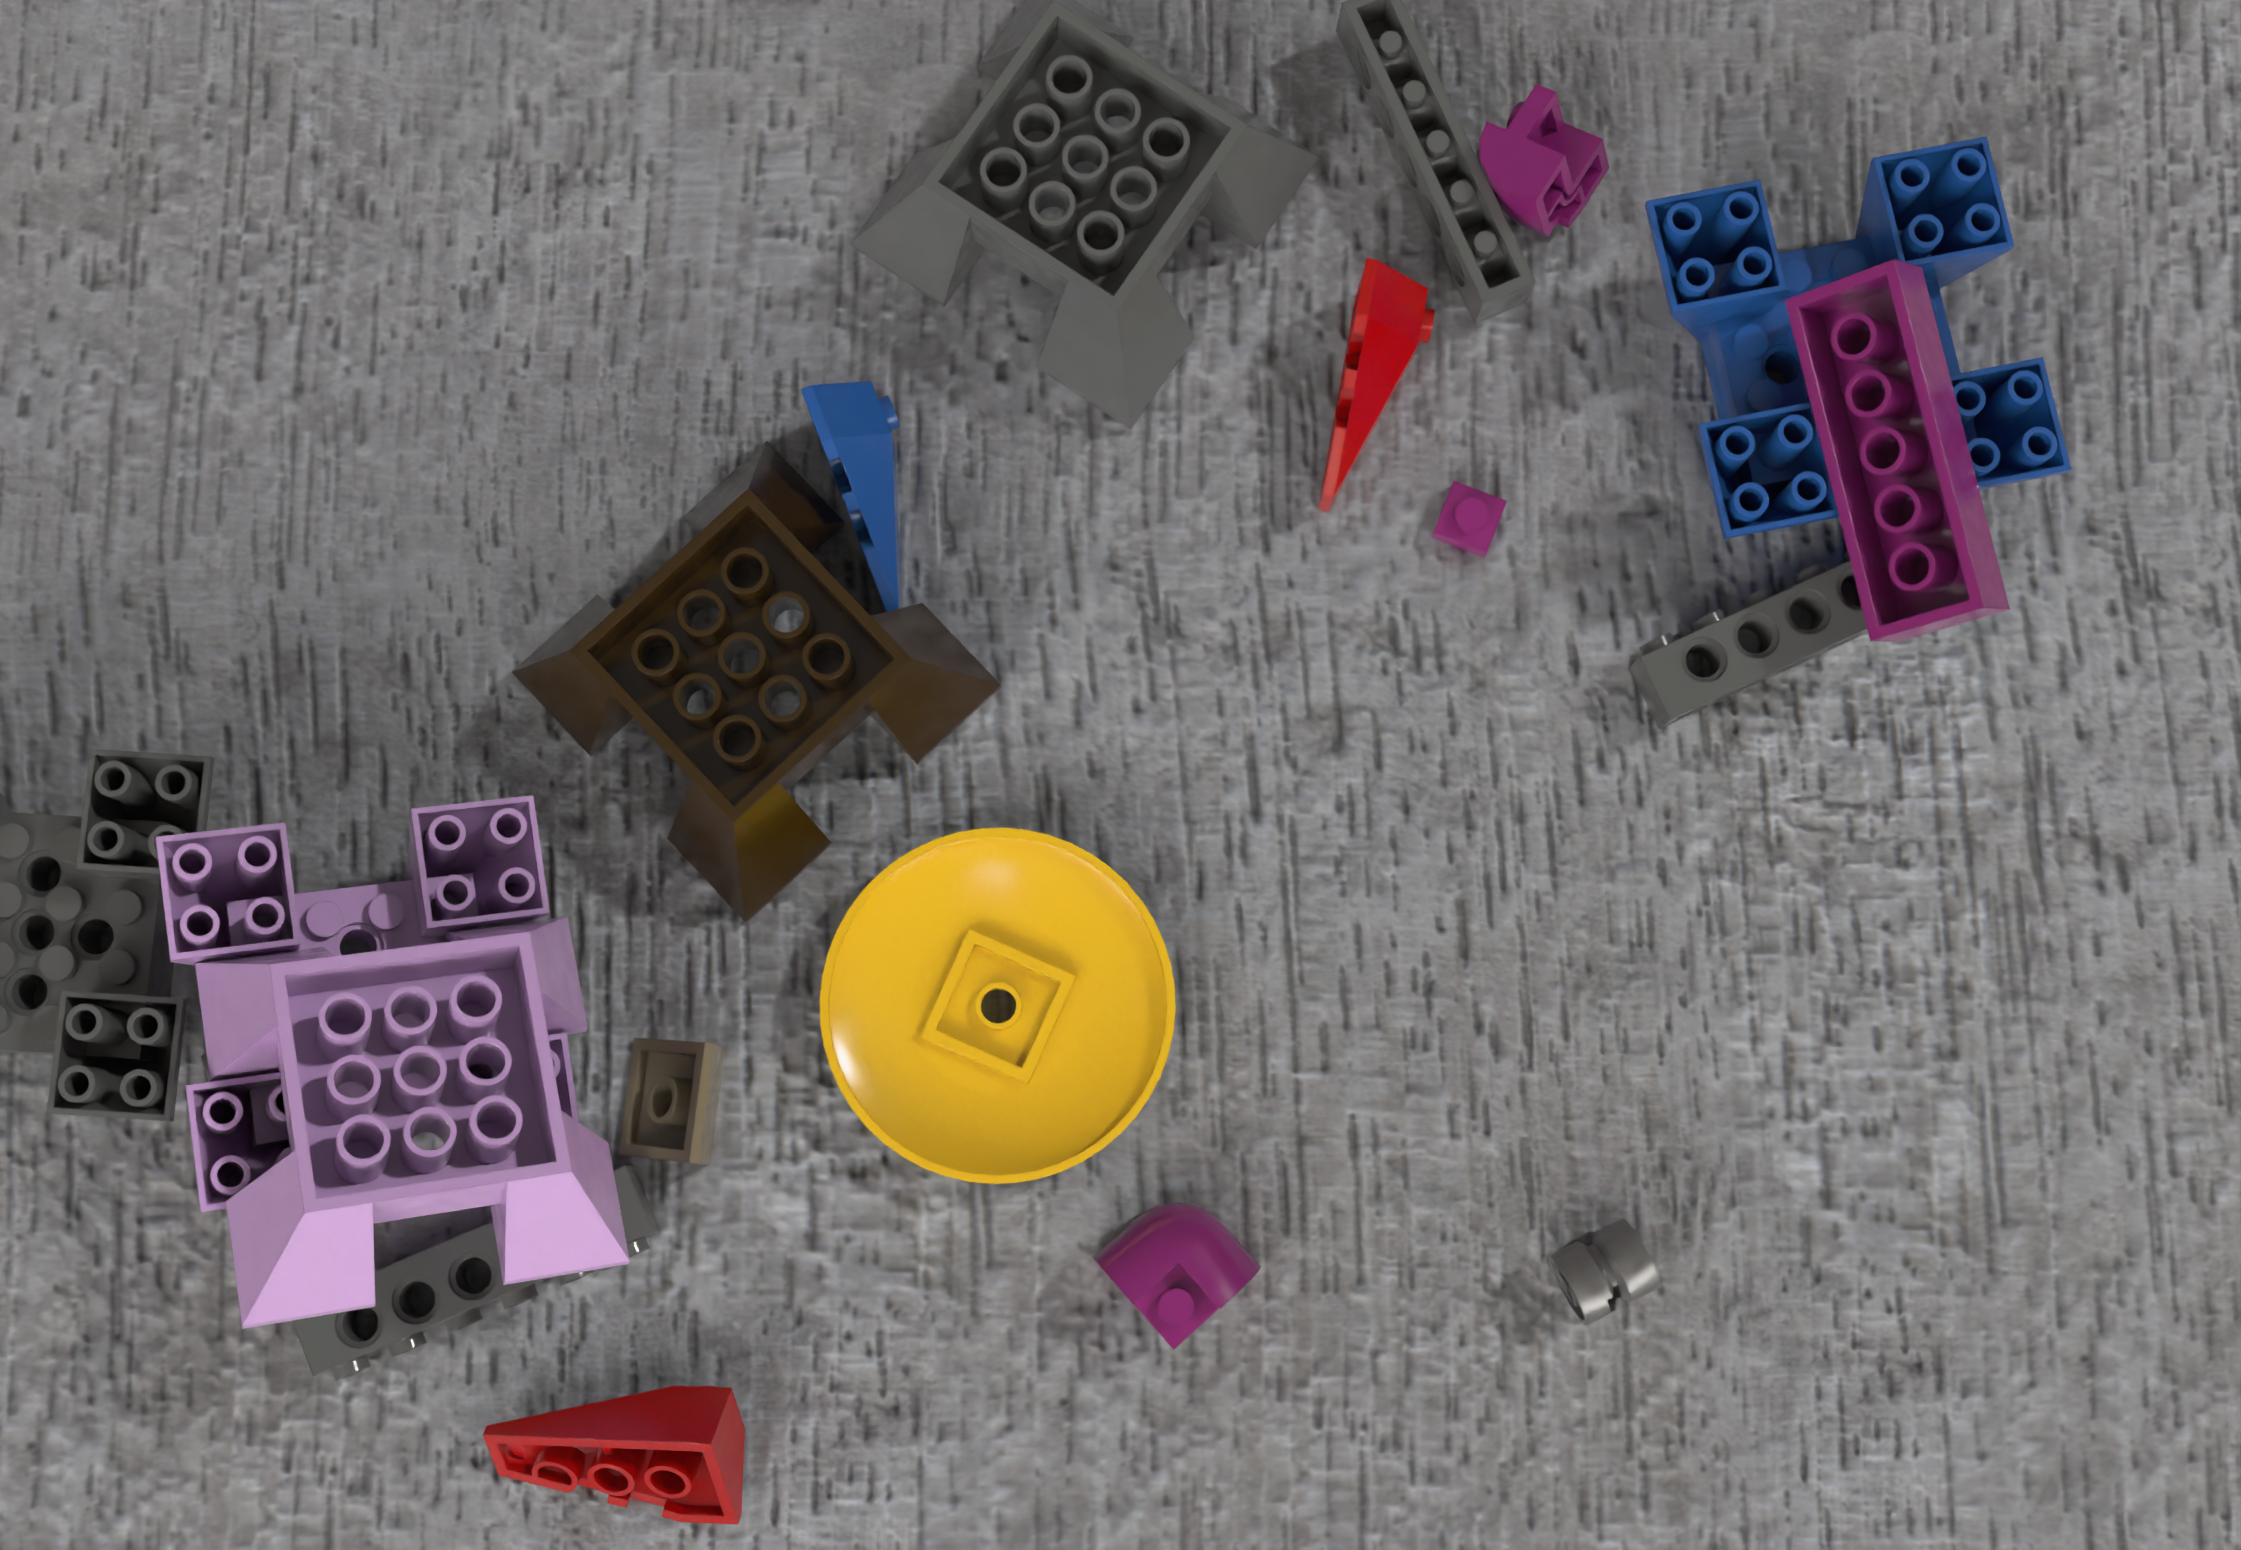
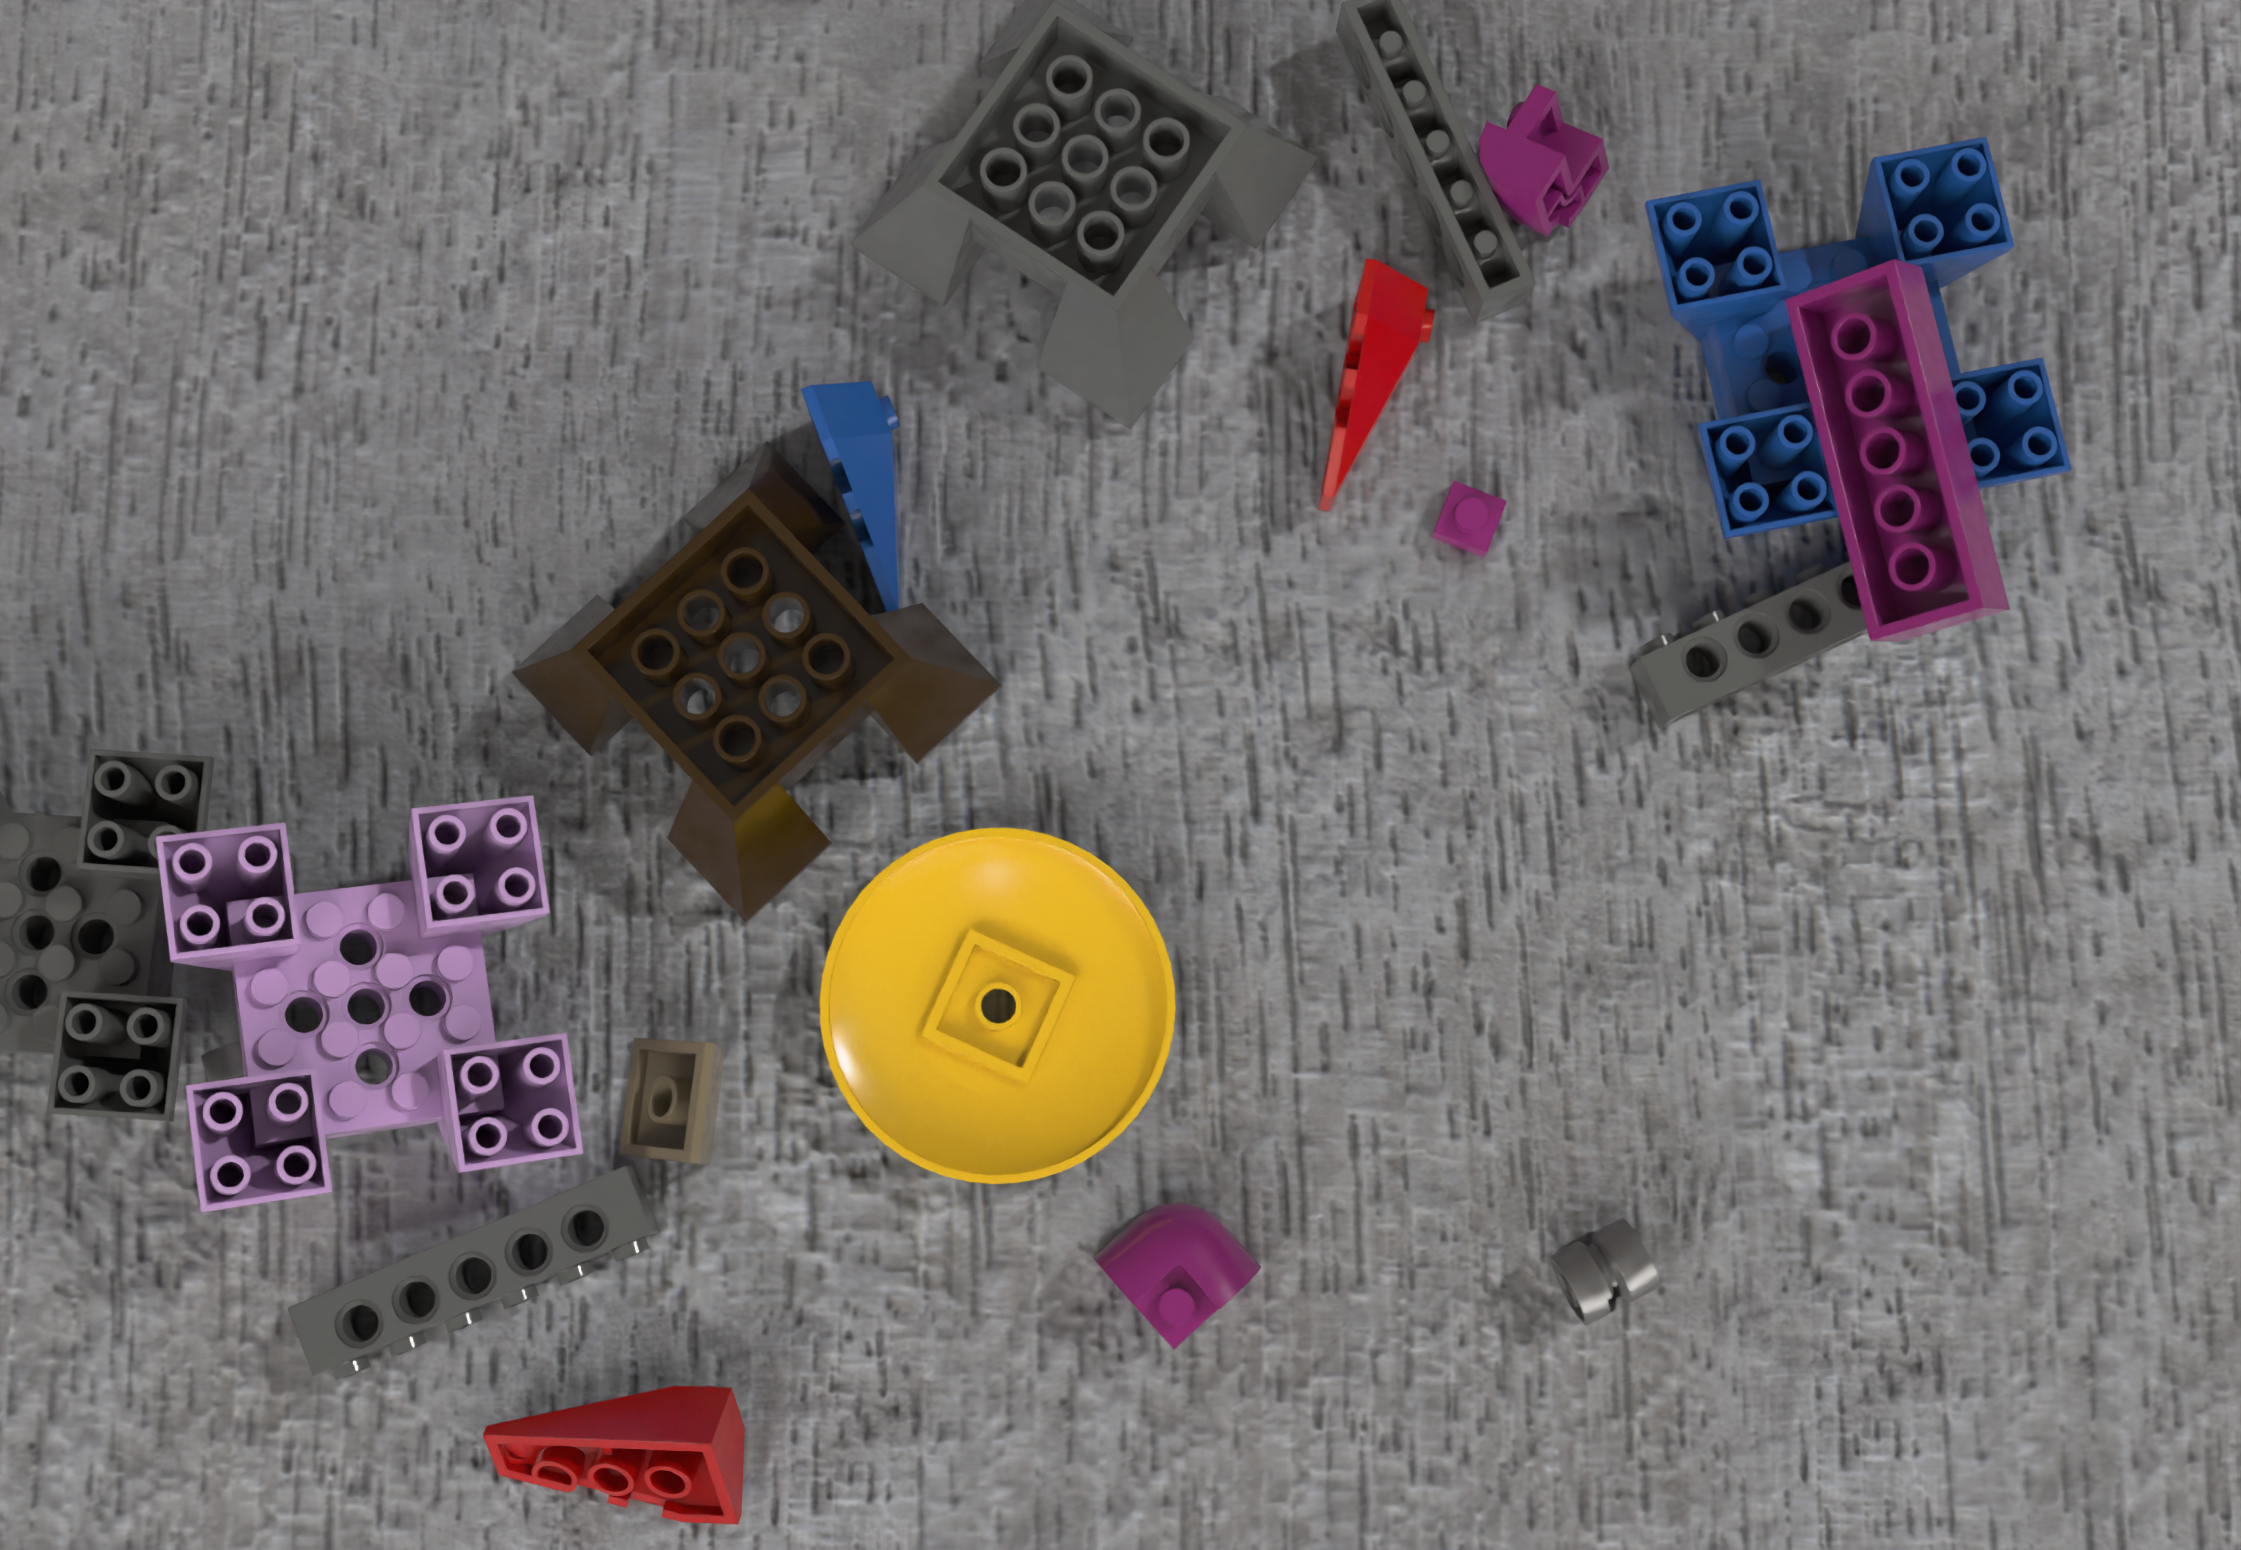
lavender slope [195,916,630,1329] -> none

